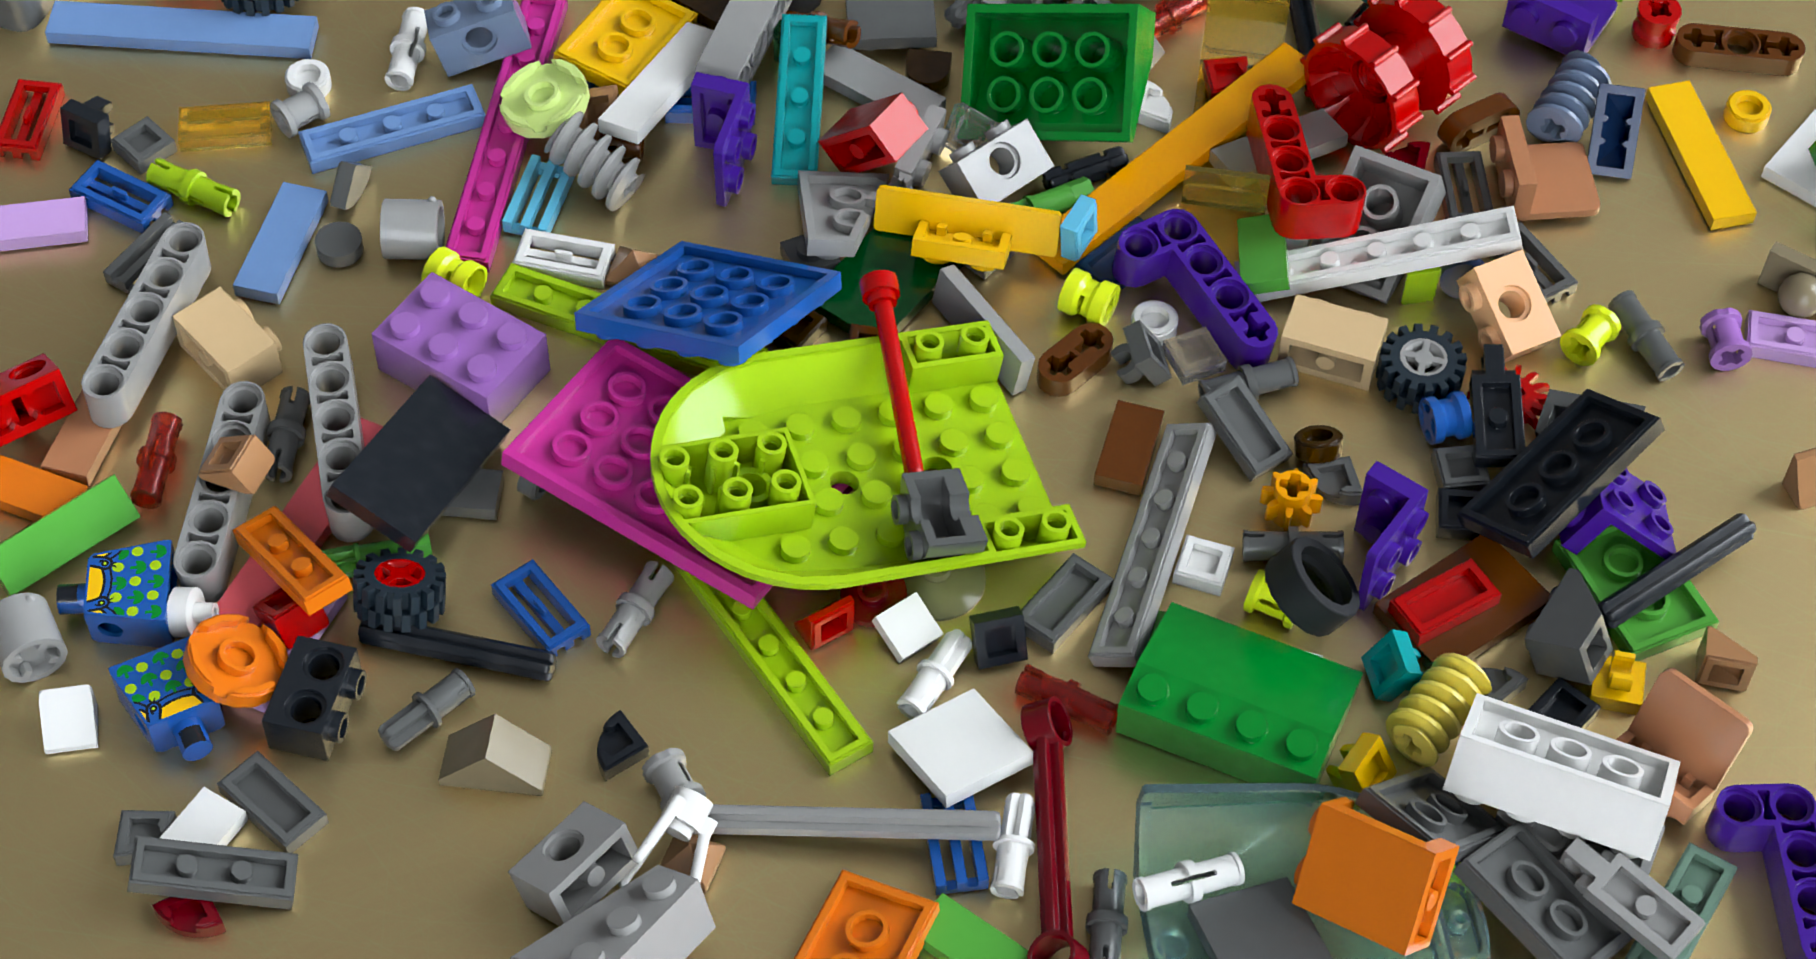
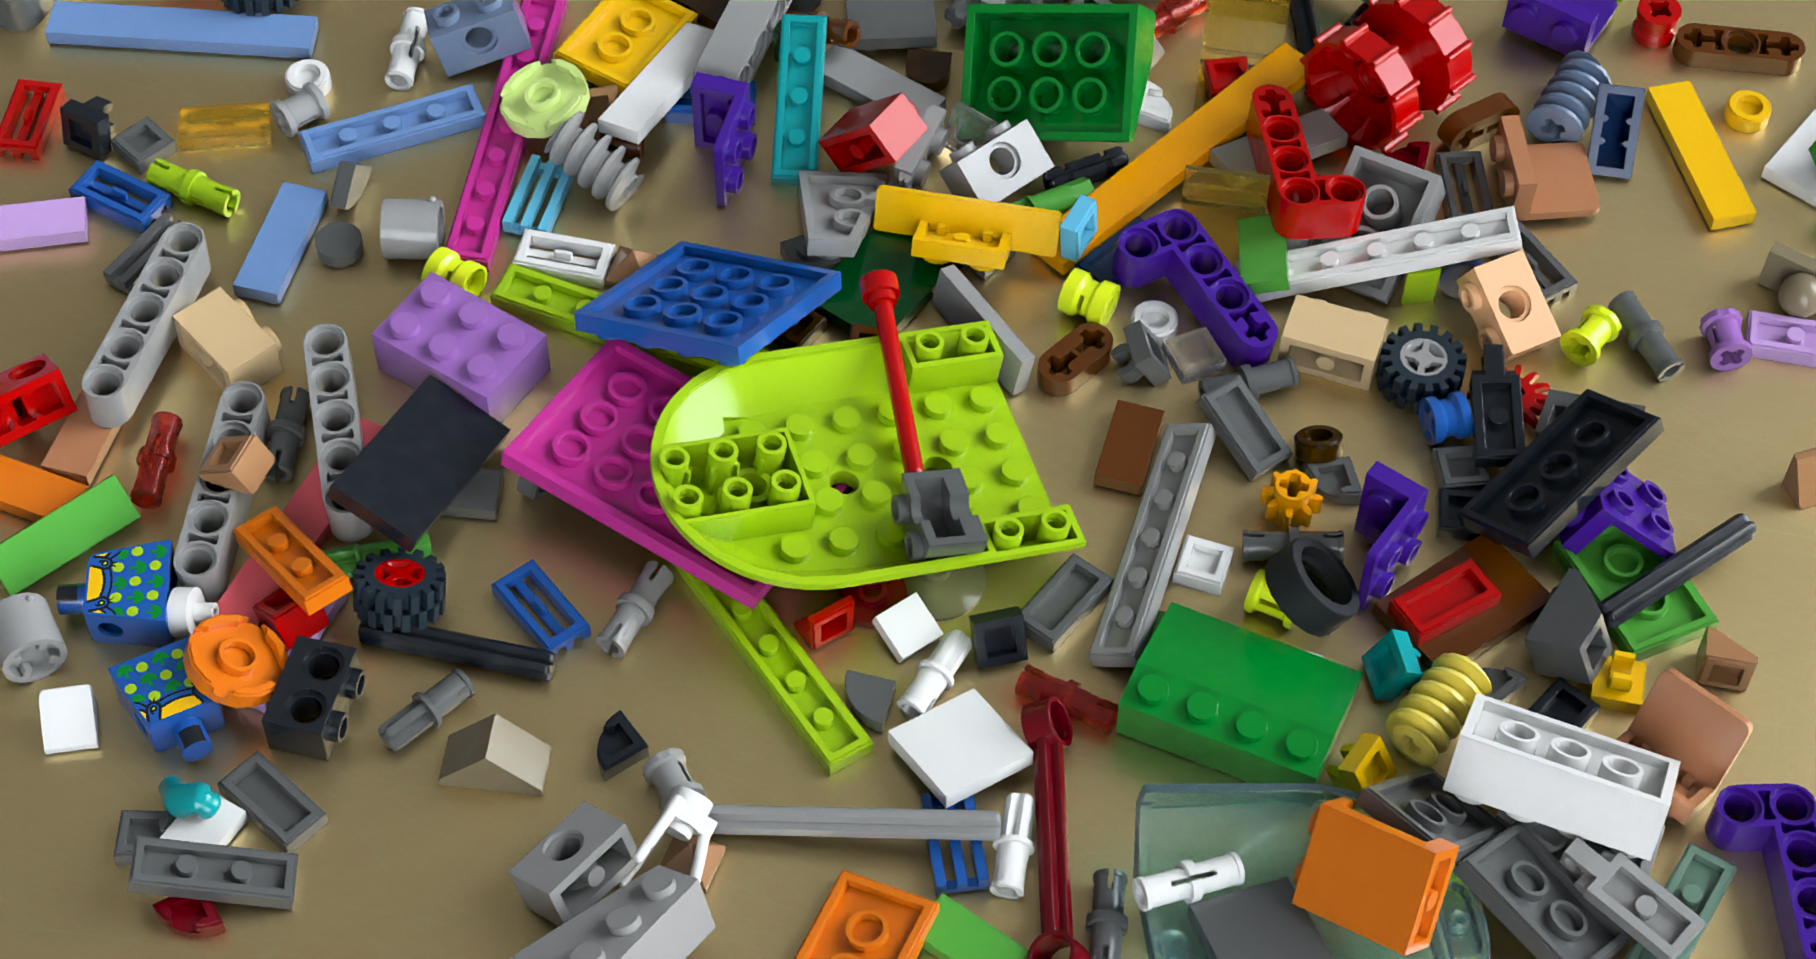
none -> teal arm [158,776,221,819]
none -> dark grey tile [845,670,896,733]

